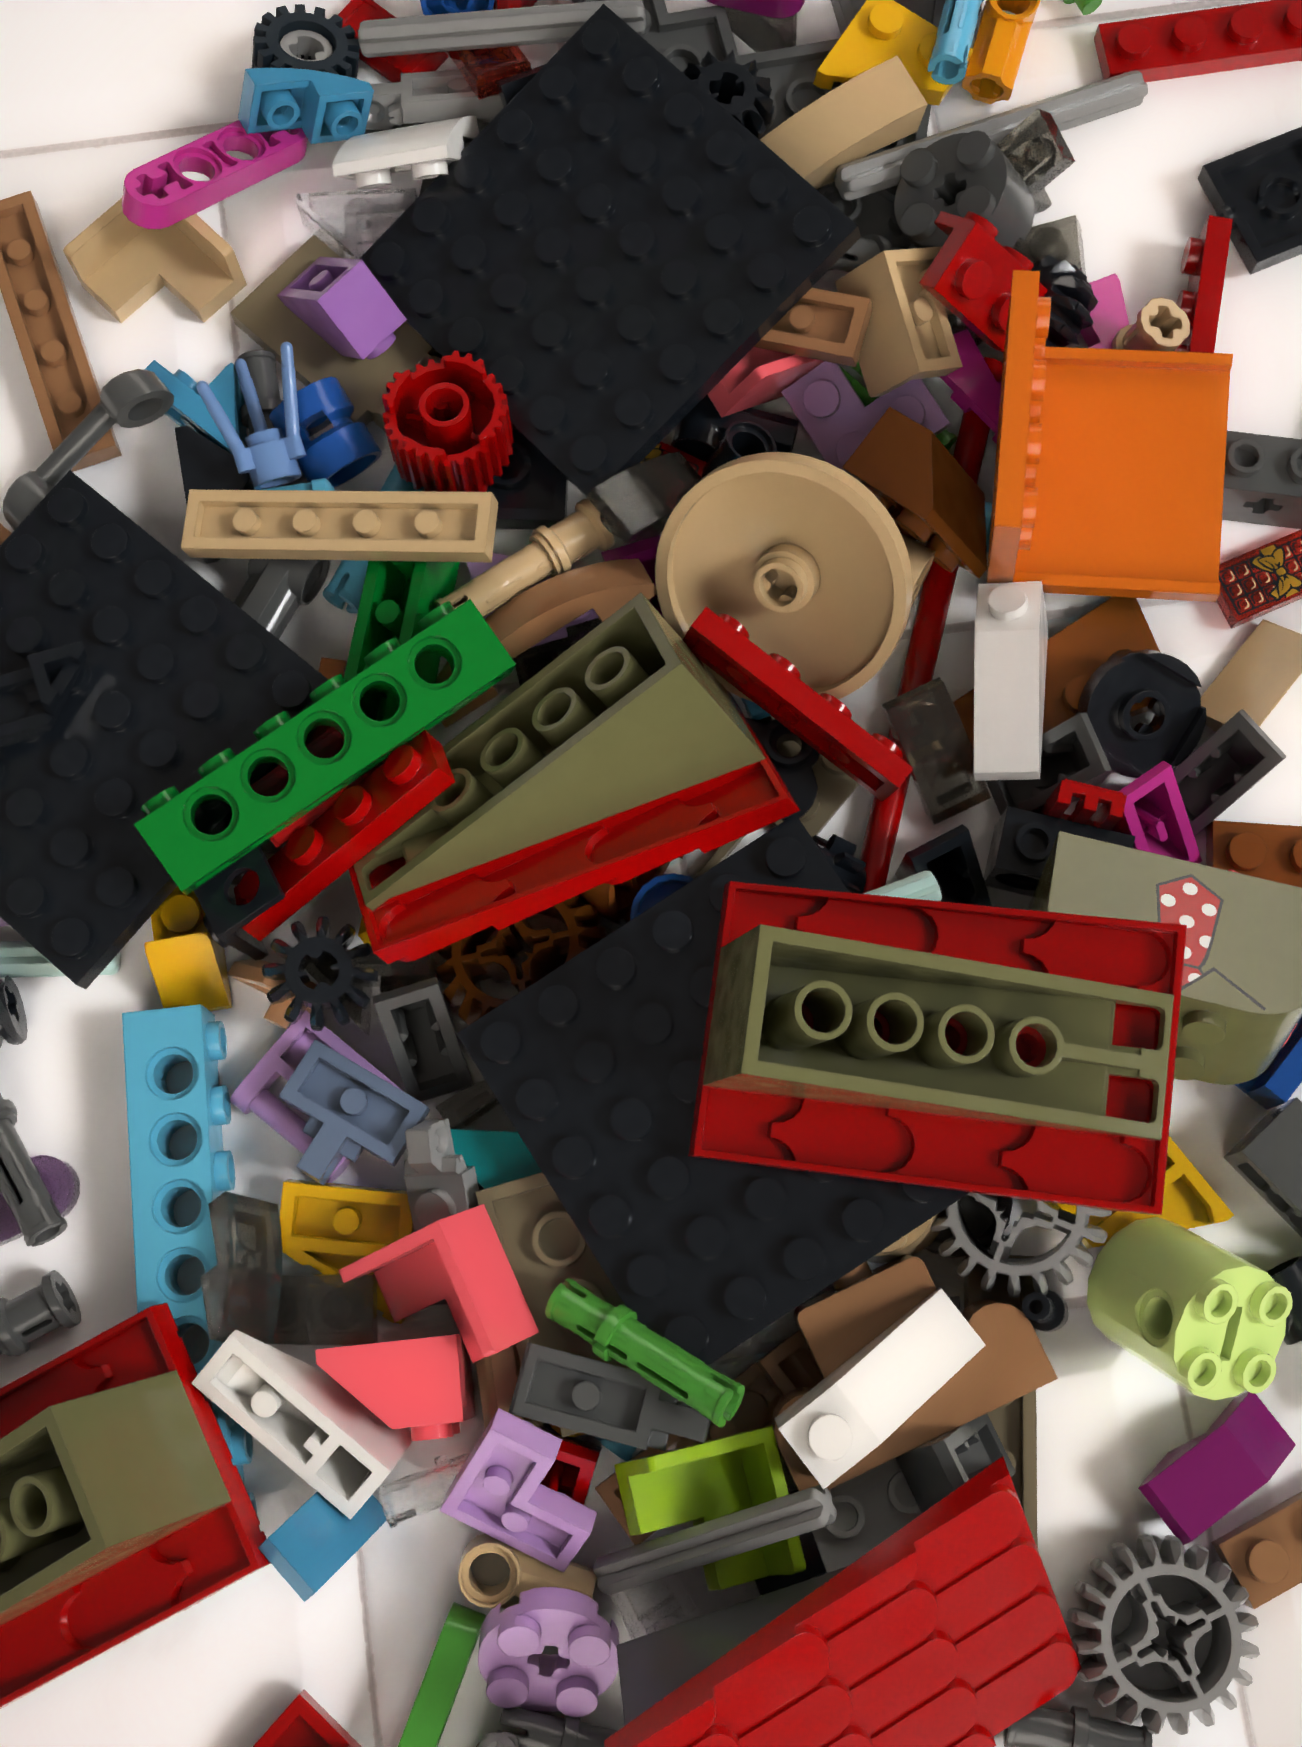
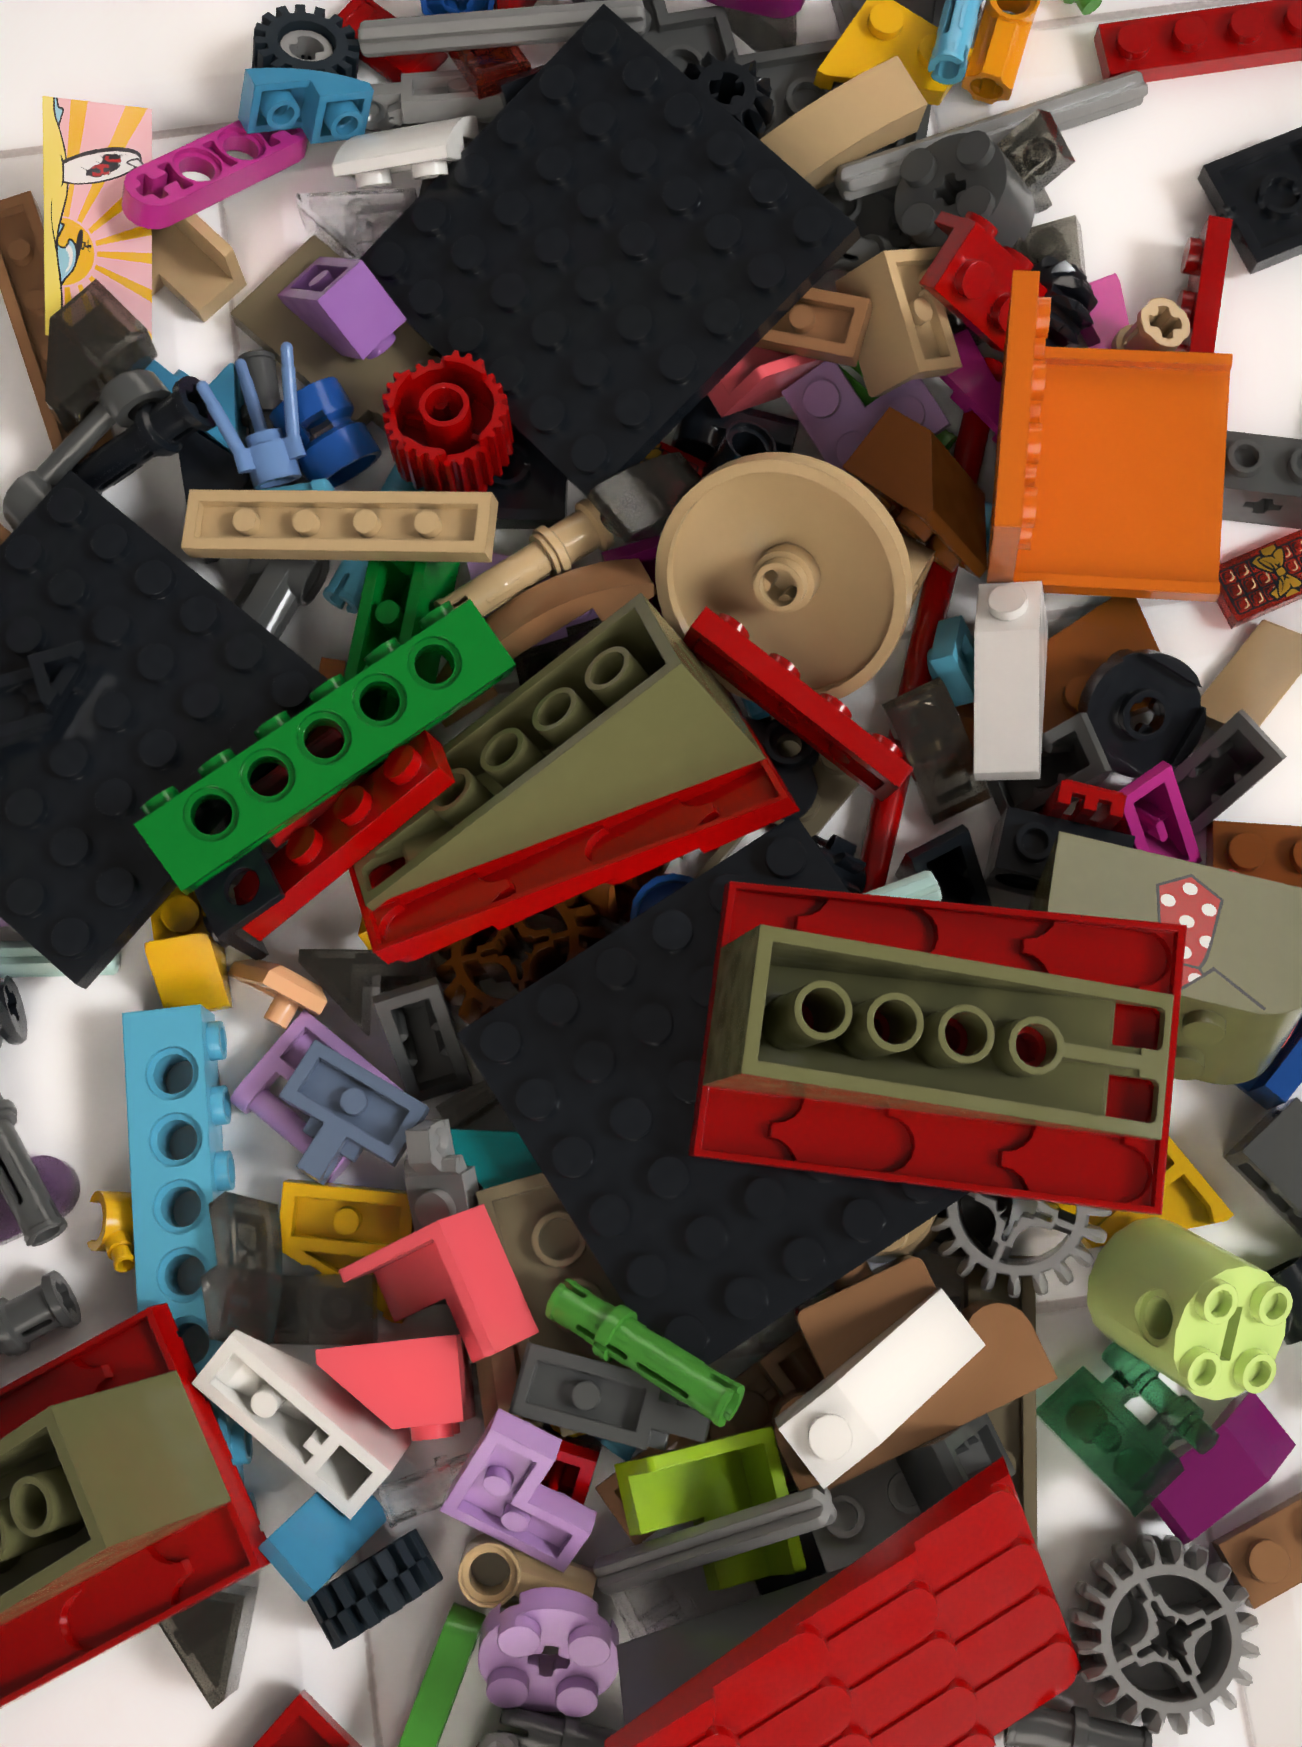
black gear [262,916,378,1031] -> none
black bar [1022,1290,1069,1332] -> none
none -> sticker [42,96,152,343]
none -> clear smoke slope [45,279,158,434]
none -> black pin [71,376,216,495]
none -> yellow piece [87,1191,135,1273]
none -> clear smoke slope [159,1583,258,1709]
none -> black bush [307,1528,444,1650]
none -> medium azure plate [927,615,974,707]
none -> clear green plate [1036,1342,1219,1518]

